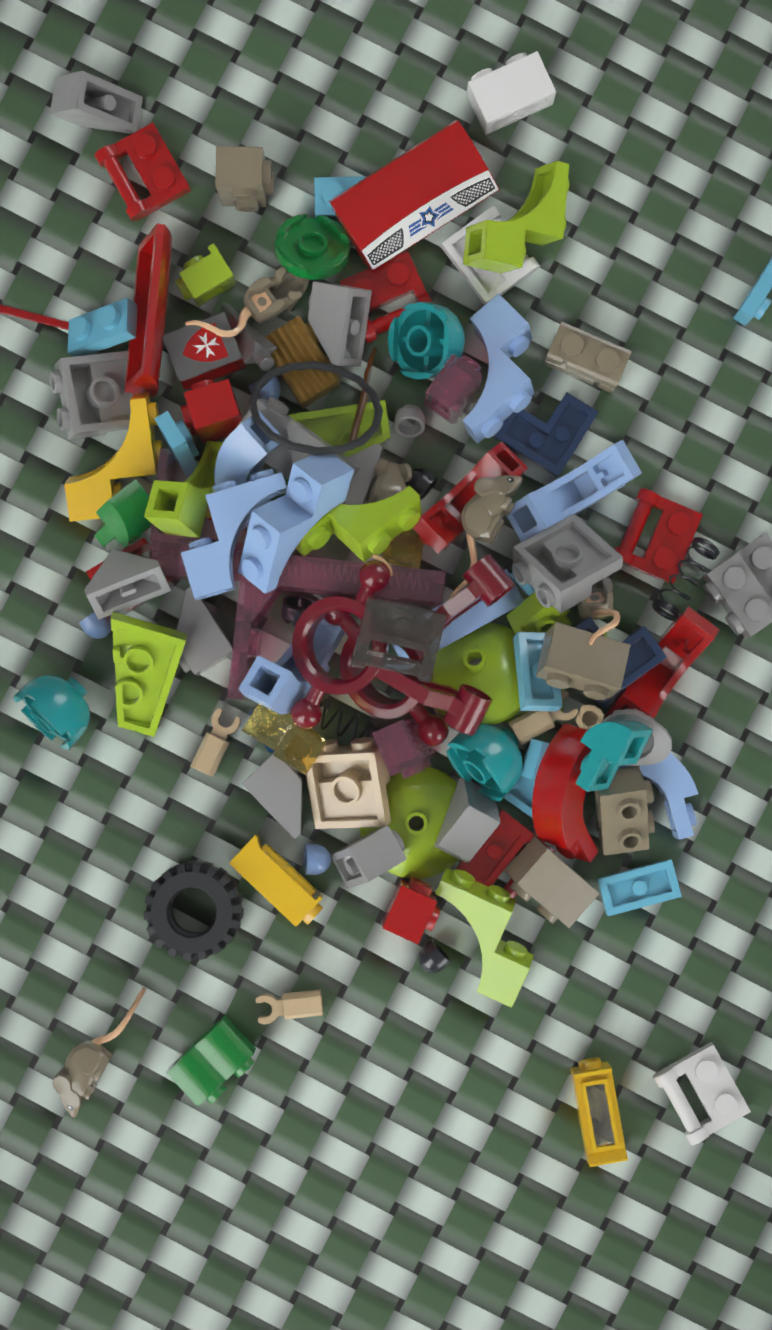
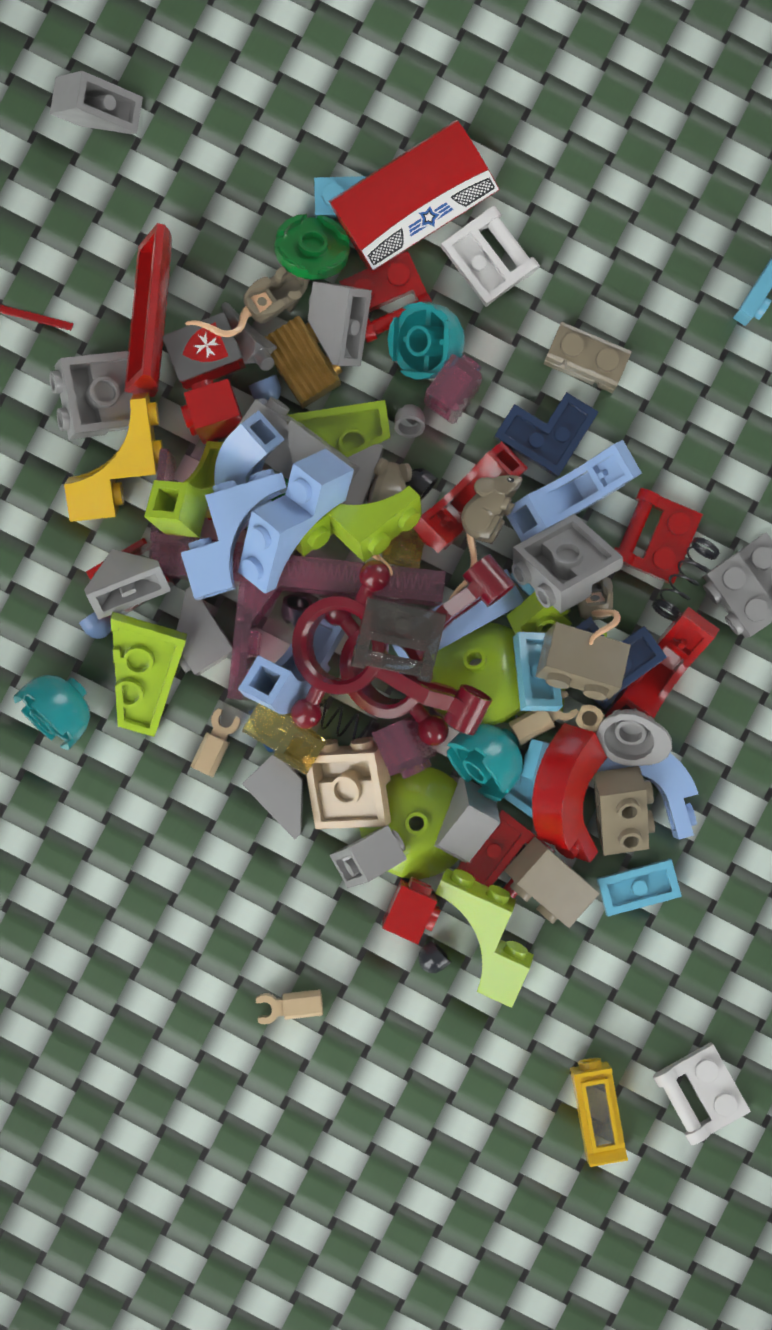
dark tan animal [52,988,146,1117] -> none
medium azure plate [67,297,137,357] -> none
red plate [94,122,191,222] -> none
green brick [94,479,154,548] -> none
black tyre [143,860,244,961] -> none
medium azure plate [154,411,200,478] -> none
green brick [166,1015,256,1106] -> none
lime brick [174,243,236,307] -> none
dark tan brick [215,146,274,212] -> none
yellow window [229,833,324,927] -> none
black piece [248,361,383,455] -> none
medium blue hinge [303,844,331,875] -> none
reddish brown piece [348,347,377,450] -> none
lime arch [463,161,570,274] -> none
light blue arch [463,293,534,444] -> none
white brick [467,51,556,135] -> none
teal brick [575,720,653,792] -> none

